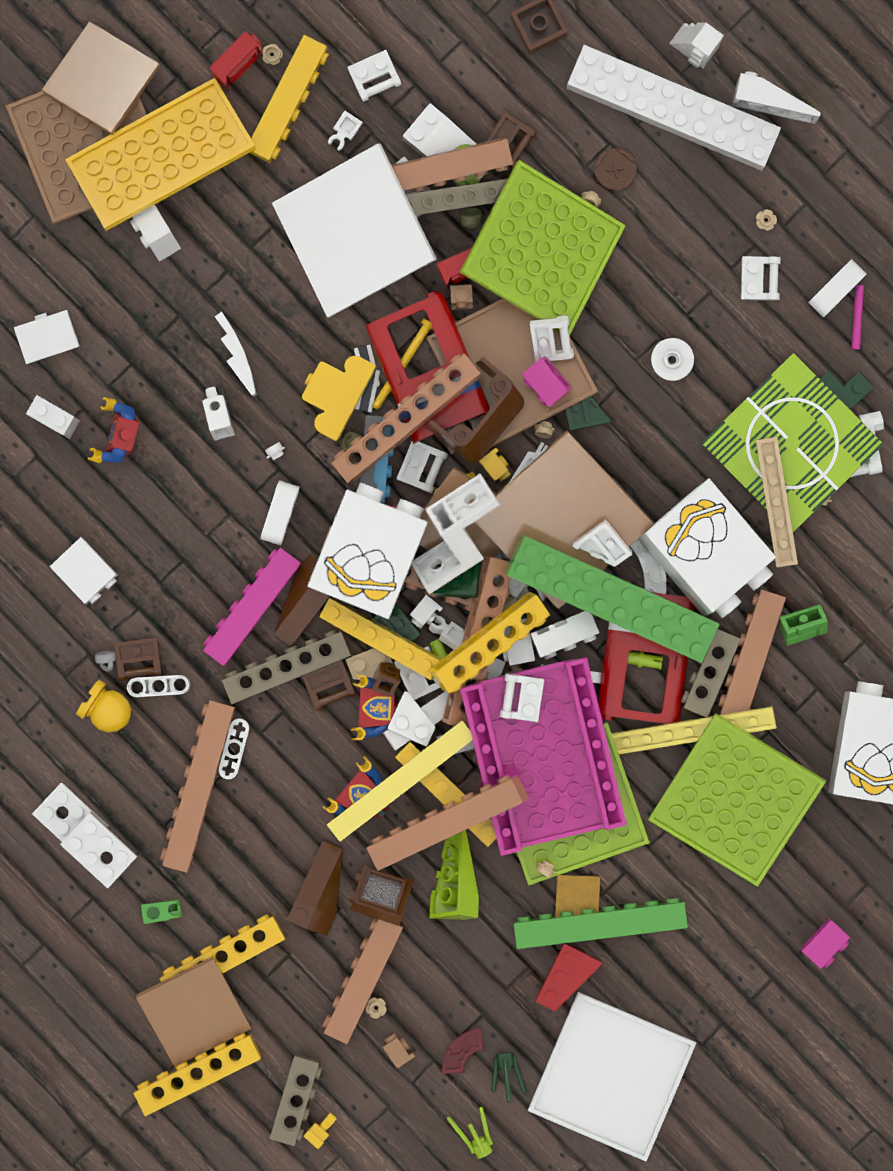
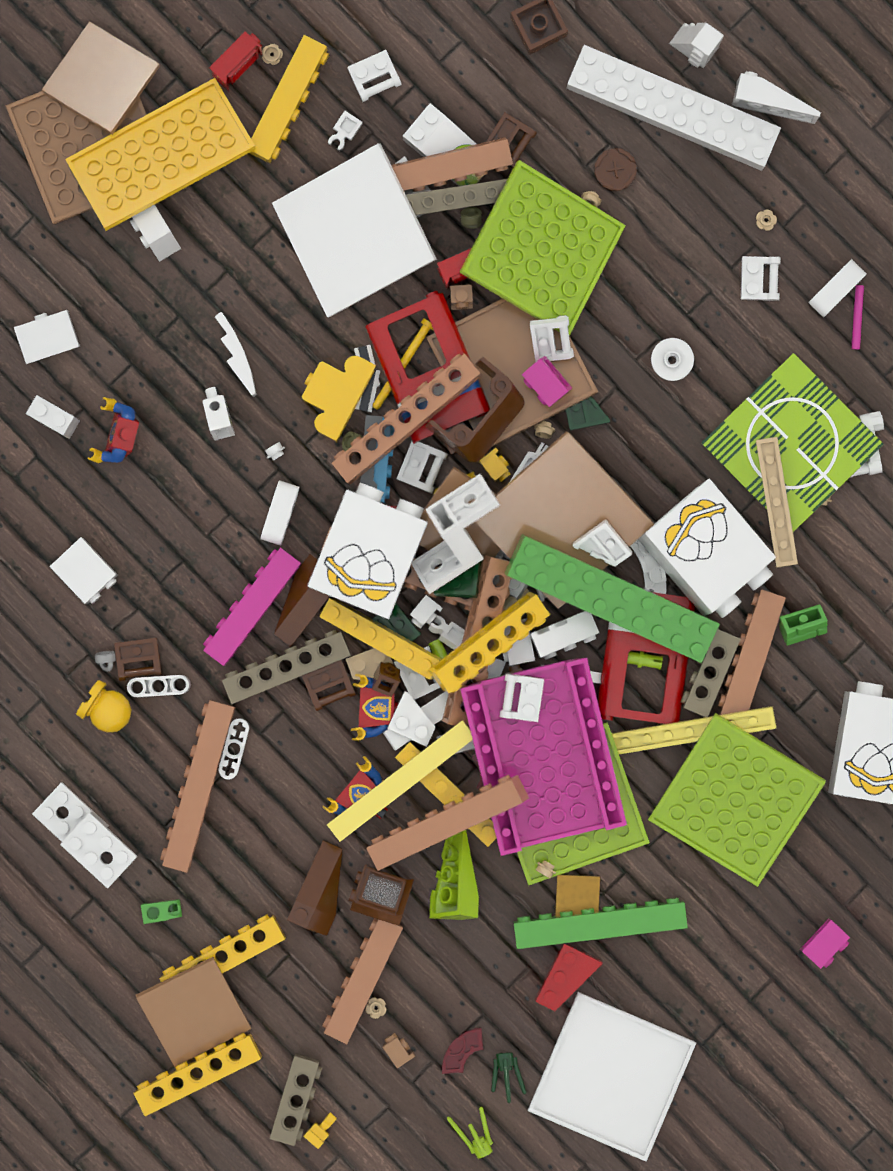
dark green plate [820,371,874,409] -> none

